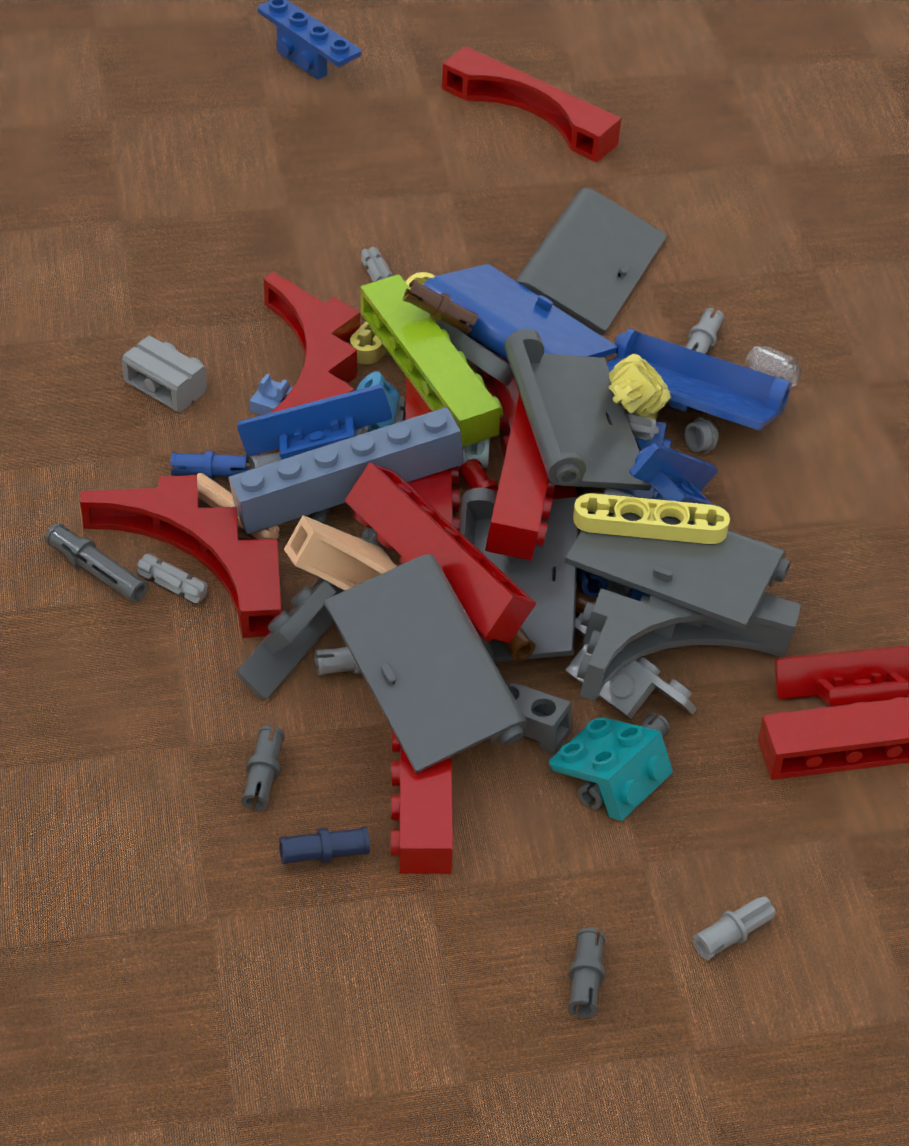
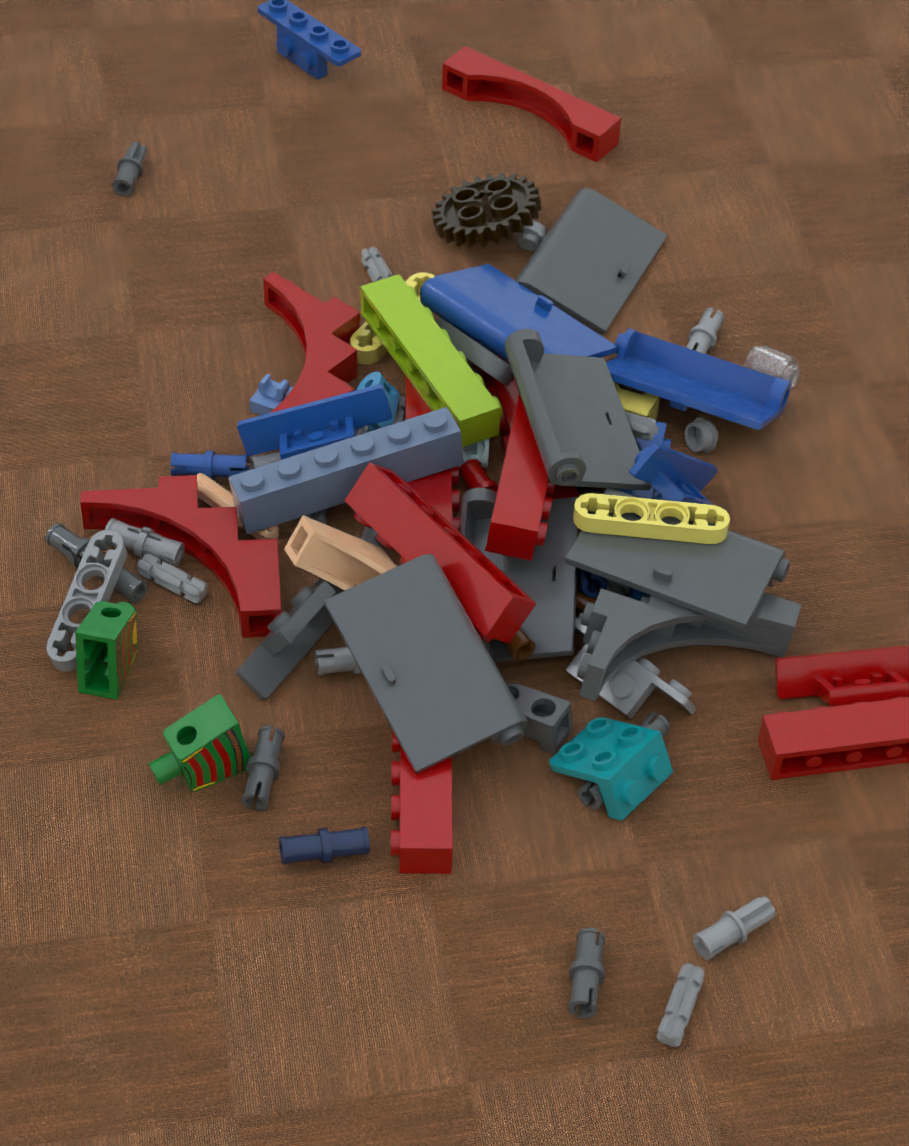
light grey brick [122,335,207,413] -> none
reddish brown pin [403,279,478,335] -> none
light yellow gear [608,354,671,417] -> none
none -> light grey beam [46,530,127,672]
none -> green torso [75,601,138,700]
none -> light grey pin [105,518,185,567]
none -> dark grey axle [112,141,147,197]
none -> green torso [148,694,250,792]
none -> dark brown gear [432,172,542,248]
none -> light grey plate [514,220,547,251]
none -> light grey axle [657,963,705,1047]

